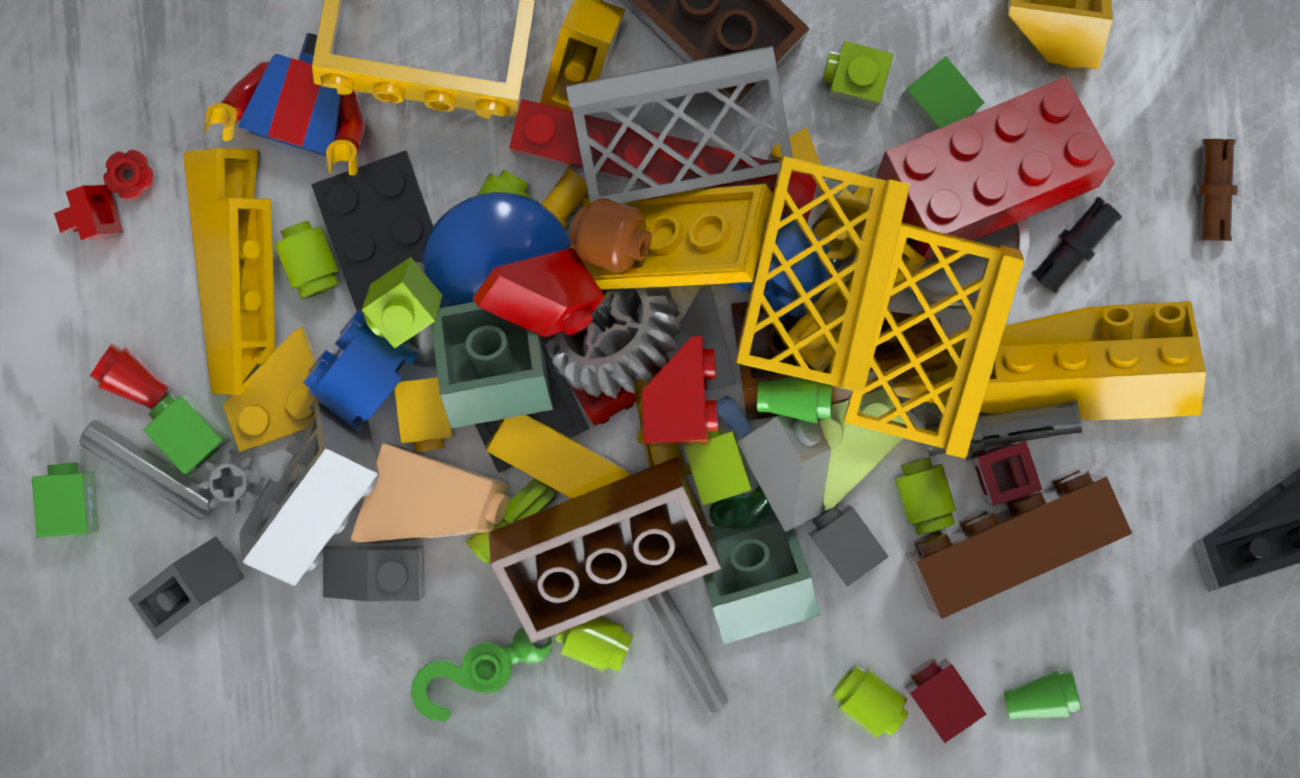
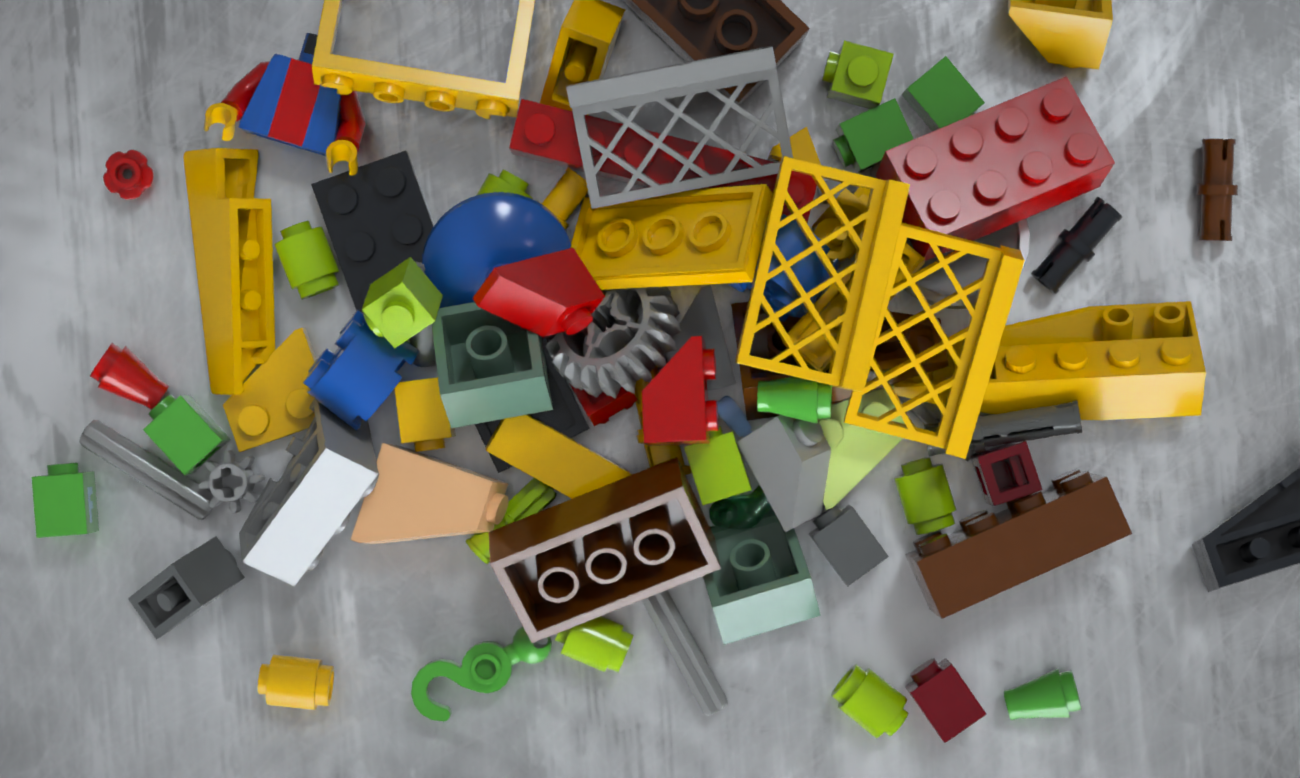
red tile [54,185,124,240] -> none
dark grey slope [323,546,425,601] -> none
dark orange head [570,198,652,273] -> none
none -> yellow brick [258,654,334,710]
none -> bright green brick [832,98,914,173]

